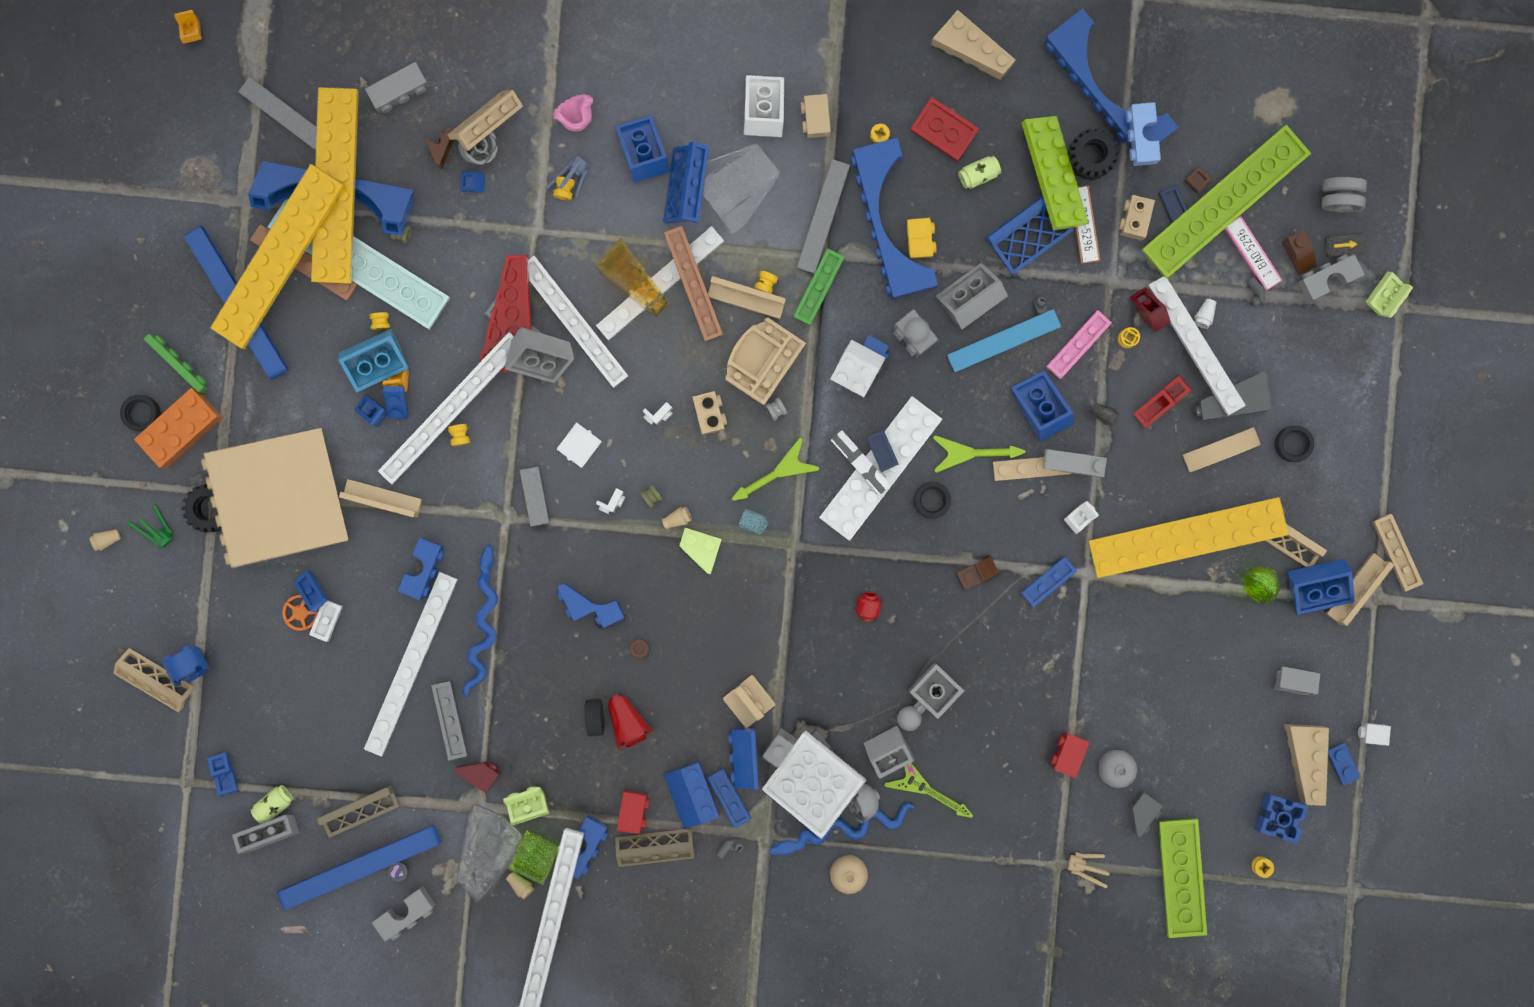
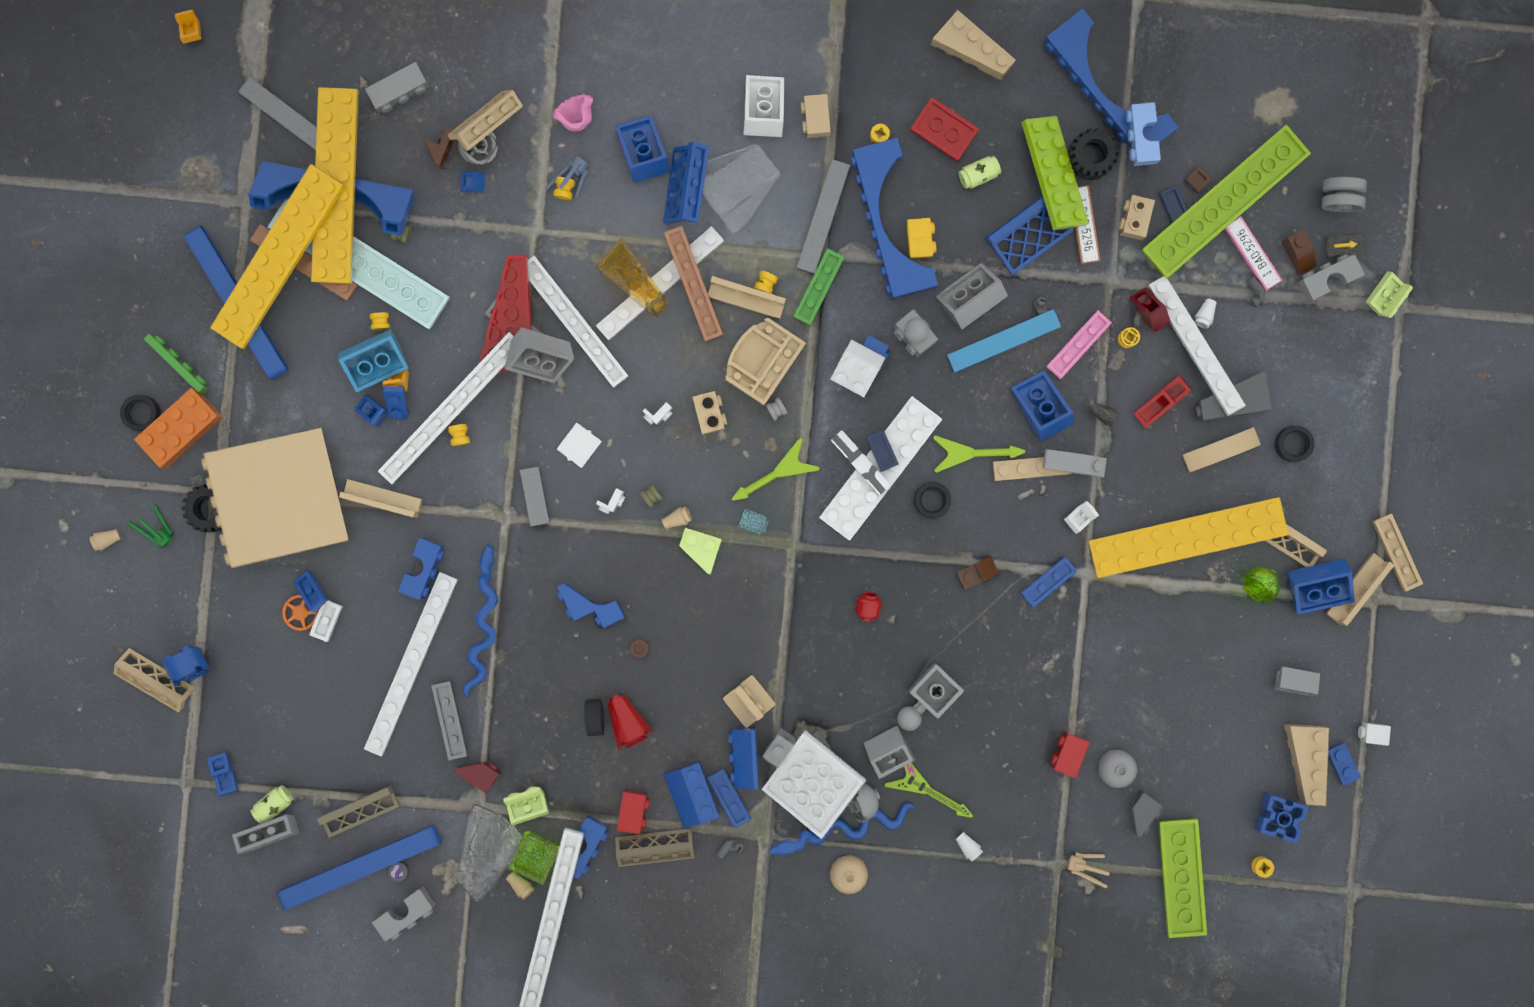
none -> white cone [955,832,983,862]

